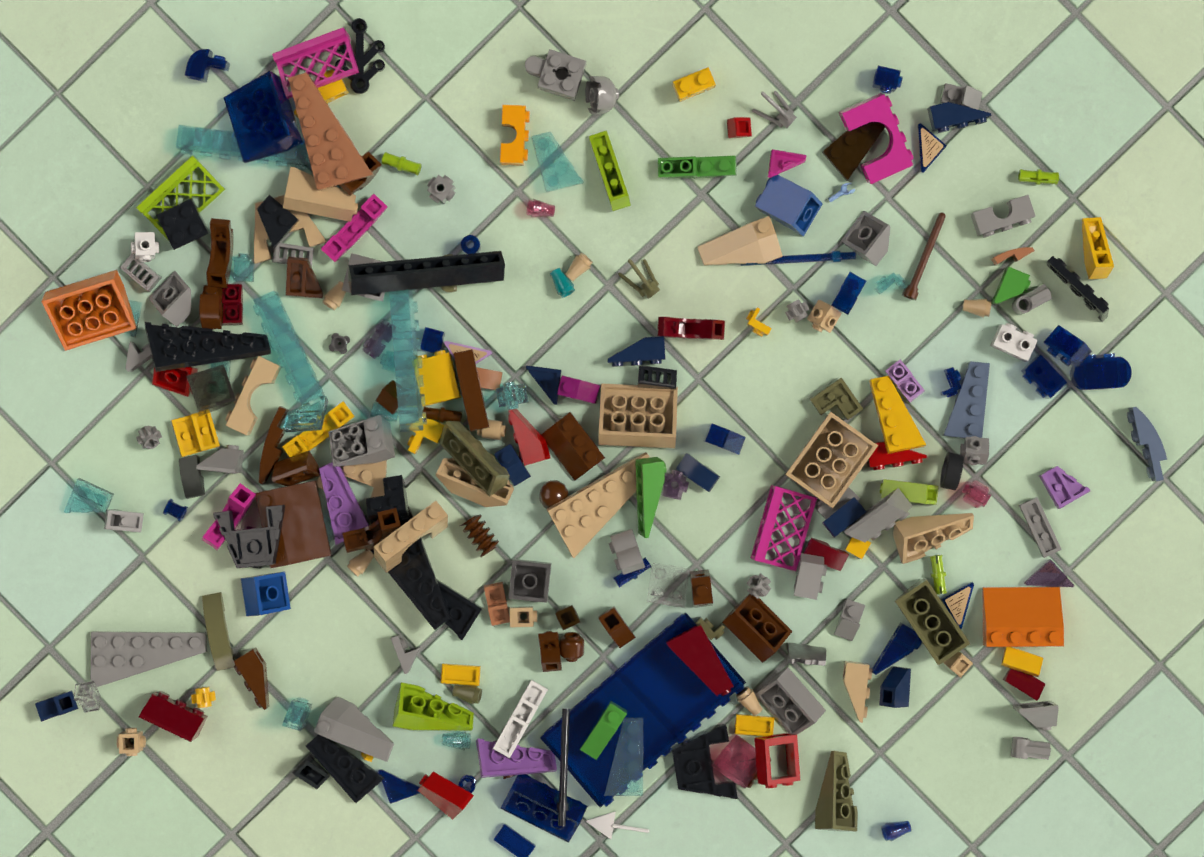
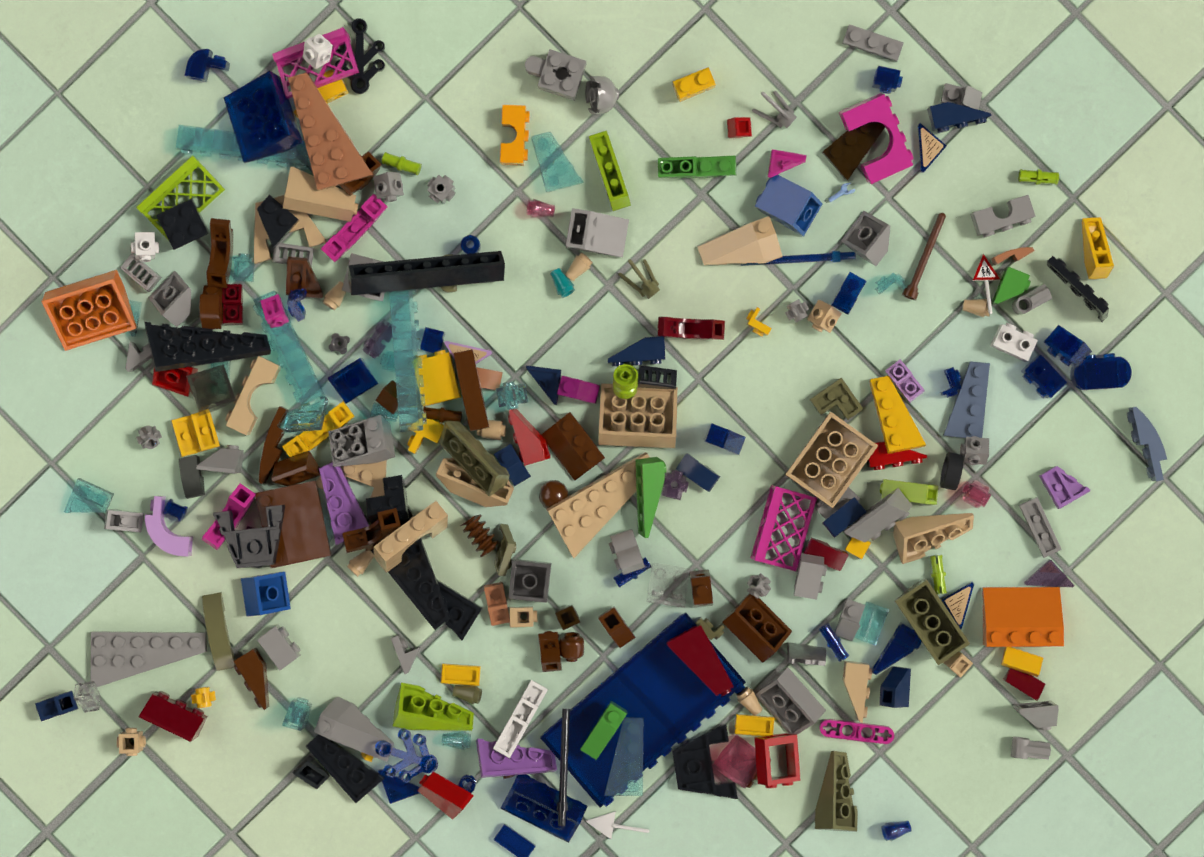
none -> lavender arch [145,496,193,557]
none -> light grey brick [257,625,301,670]
none -> dark pink bracket [260,294,289,328]
none -> clear blue bracket [287,288,307,322]
none -> white brick [302,34,333,69]
none -> clear blue slope [328,358,379,404]
none -> light grey brick [373,172,404,202]
none -> clear blue plant [375,728,438,783]
none -> olive wing [494,524,516,576]
none -> light grey slope [566,208,629,258]
none -> lime wheel [613,364,638,399]
none -> clear blue pin [818,623,849,662]
none -> dark pink beam [819,719,895,744]
none -> light grey plate [842,24,904,62]
none -> clear light blue slope [855,602,889,645]
none -> piece [972,254,1001,314]

